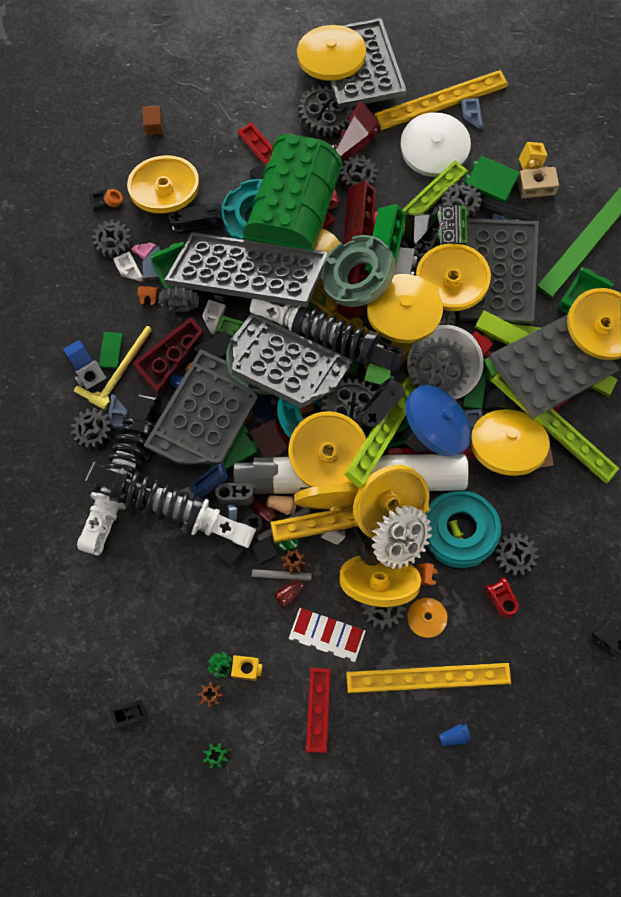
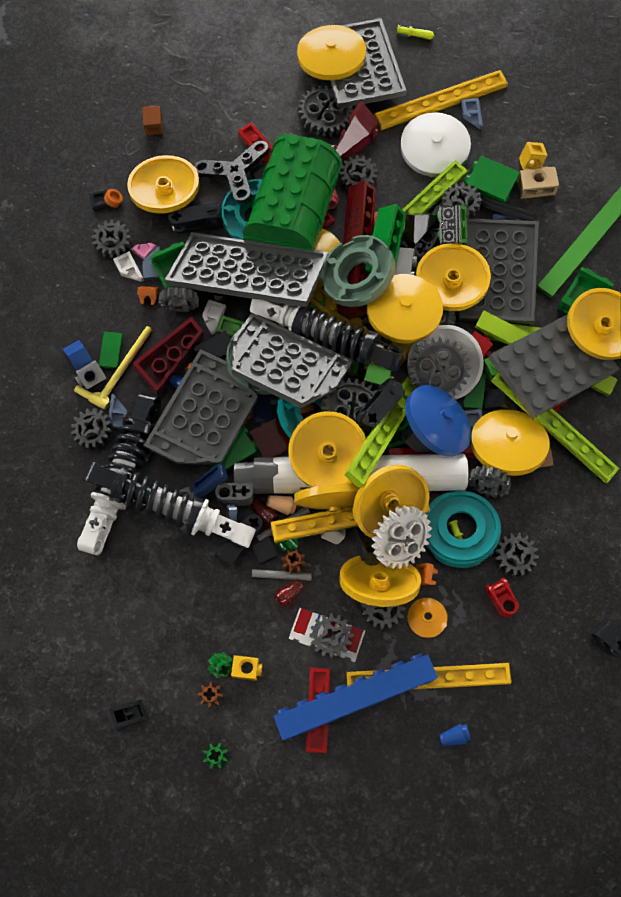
none -> piece [194,141,270,205]
none -> blue brick [274,653,438,741]
none -> dark grey gear [309,613,353,659]
none -> neon yellow piece [396,25,434,40]
none -> dark grey gear [468,465,512,498]

